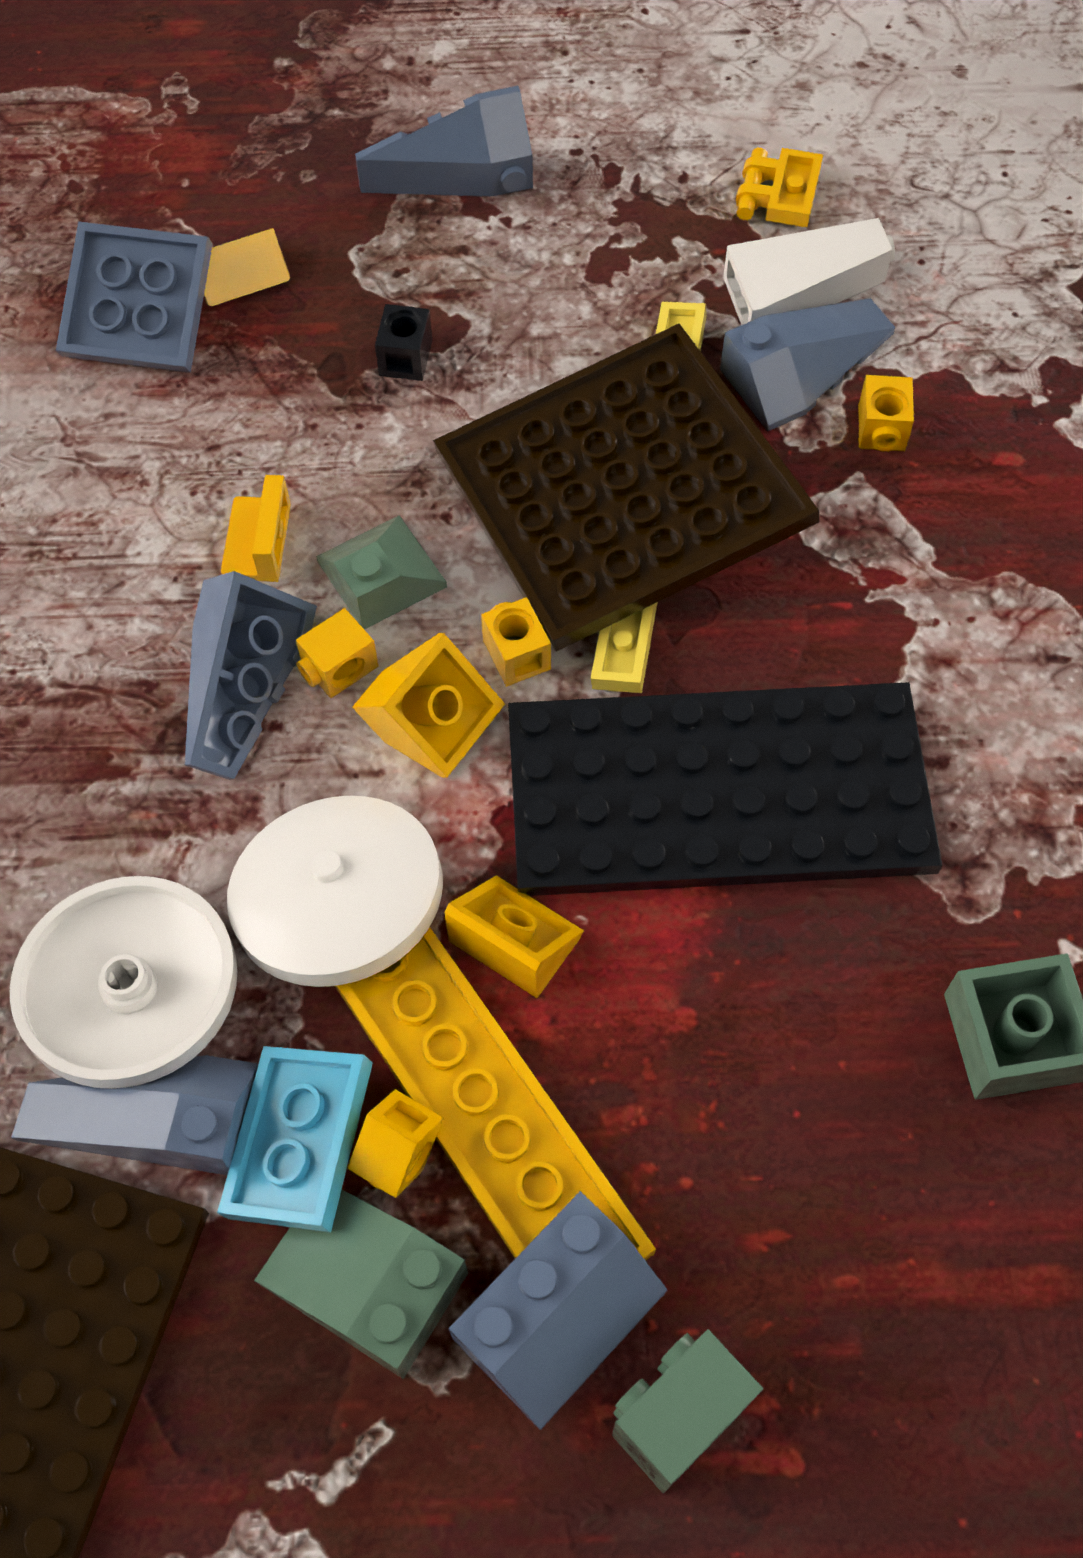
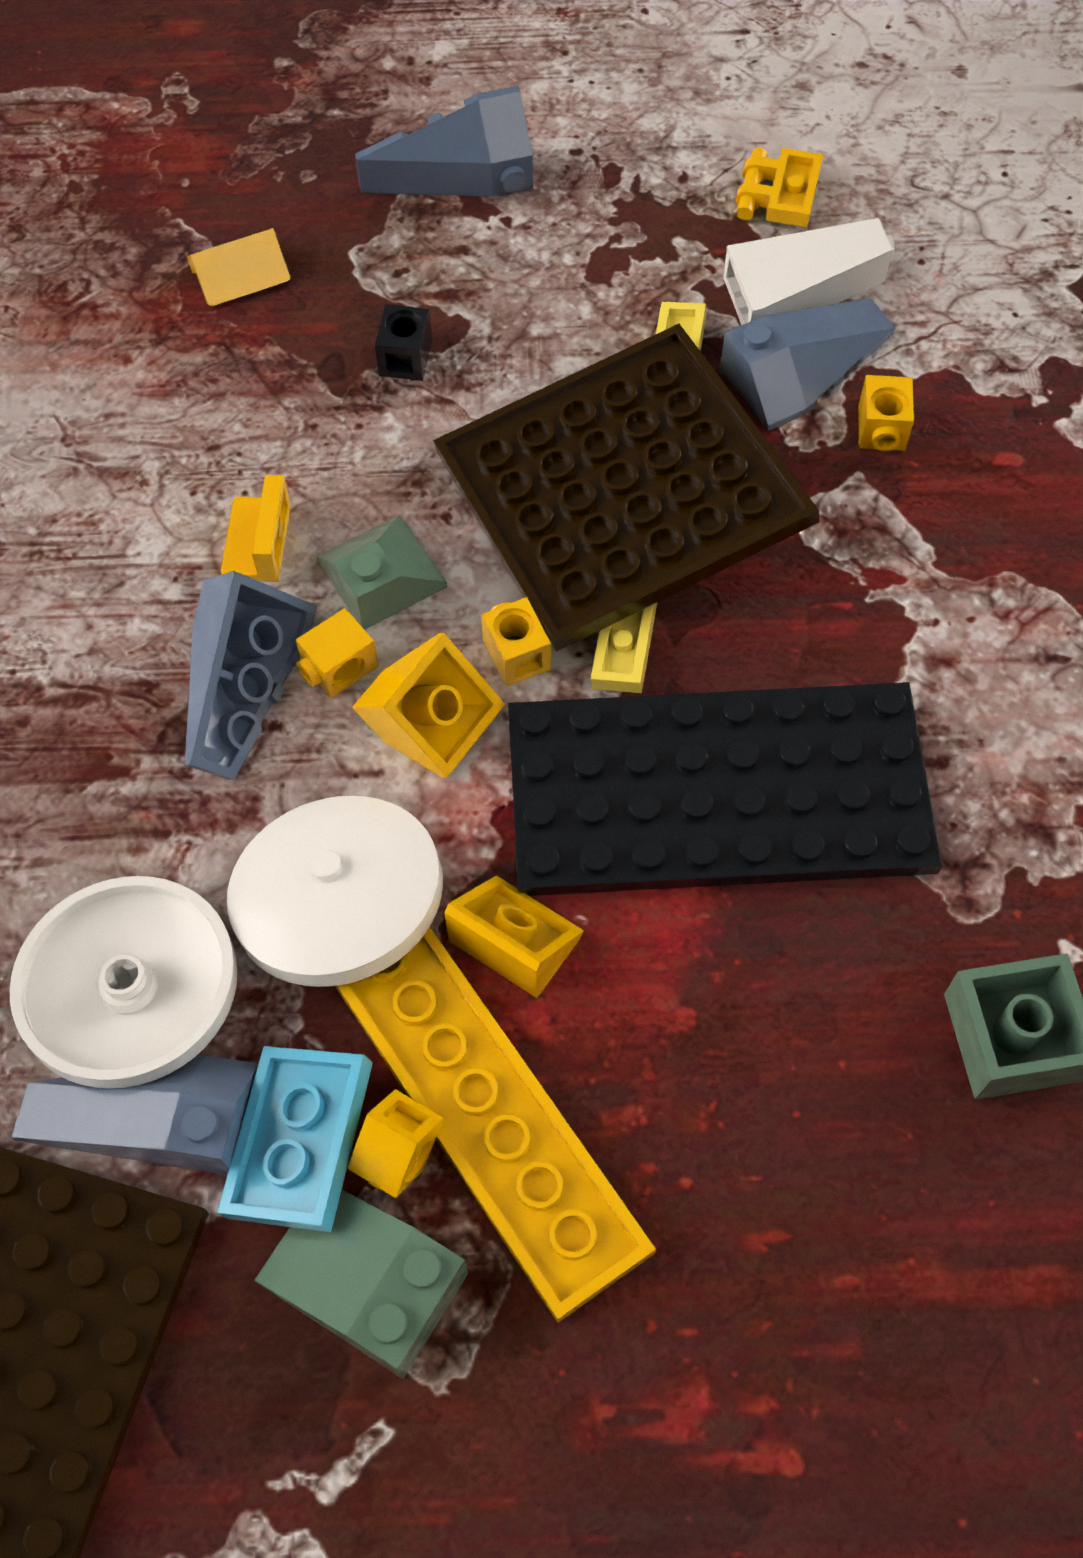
sand blue plate [56,222,212,373] -> none
sand blue slope [449,1191,667,1431] -> none
sand green brick [612,1329,764,1494] -> none

